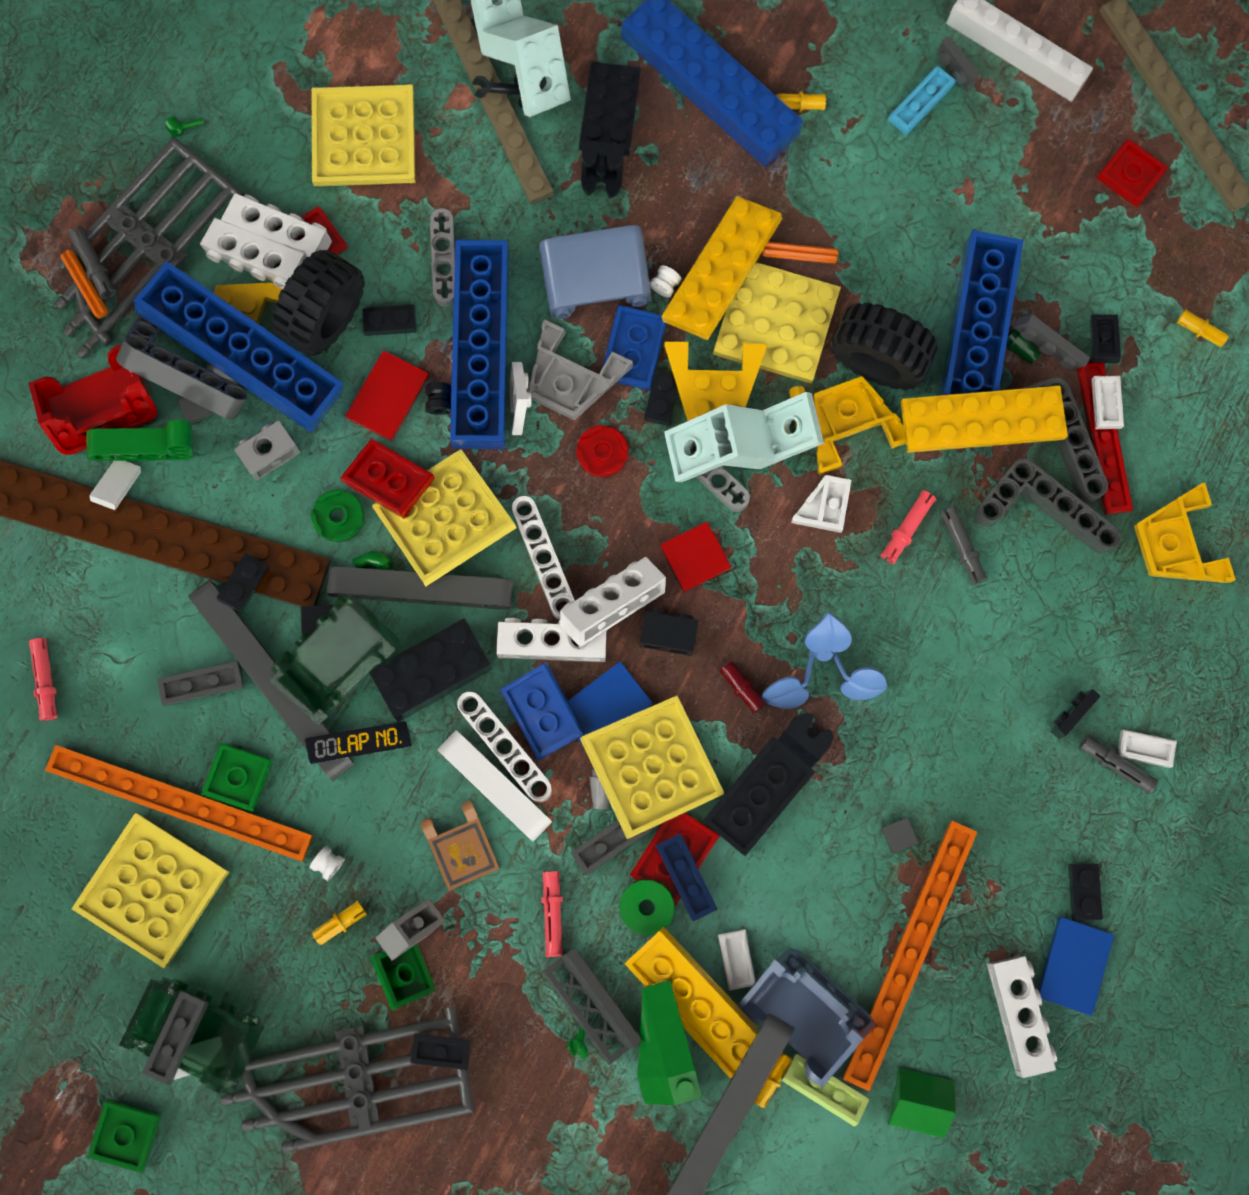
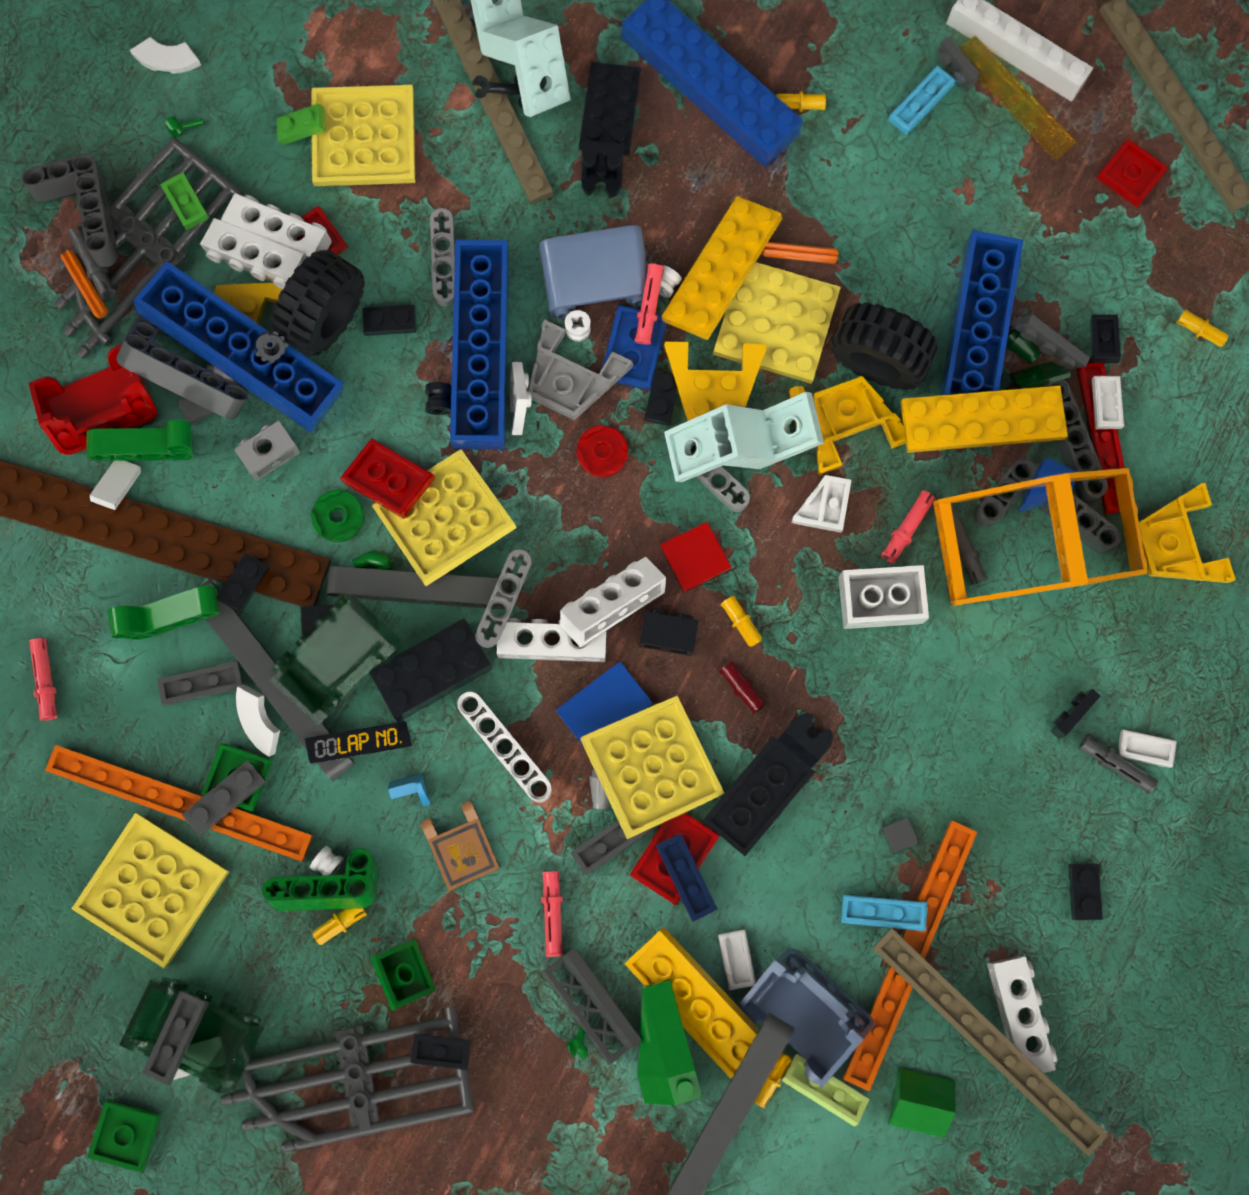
red tile [345,350,430,442] -> none
light grey brick [376,899,445,960] -> none
white beam [437,730,552,842] -> none
blue tile [500,663,586,760] -> none
white beam [512,496,575,620] -> none
green tile [620,878,675,935] -> none
medium blue plant [761,612,888,709] -> none
blue tile [1038,917,1114,1016] -> none
none -> dark grey beam [22,153,118,267]
none -> green beam [107,585,220,640]
none -> white tile [130,37,201,74]
none -> bright green plate [160,172,209,230]
none -> dark grey plate [182,760,267,836]
none -> white tile [236,684,280,757]
none -> black animal [255,331,288,363]
none -> green beam [262,848,378,911]
none -> bright green plate [277,103,326,145]
none -> dark azure tile [388,773,431,807]
none -> light grey beam [475,549,531,648]
none -> white wheel [565,310,591,342]
none -> coral pin [634,264,664,345]
none -> yellow axle [720,595,762,647]
none -> white brick [838,565,929,629]
none -> medium azure tile [841,895,928,932]
none -> dark tan plate [873,928,1108,1157]
none -> light orange window [933,468,1148,606]
none -> clear yellow tile [960,36,1076,160]
none -> dark green piece [1010,361,1071,389]
none -> blue slope [1018,457,1076,512]

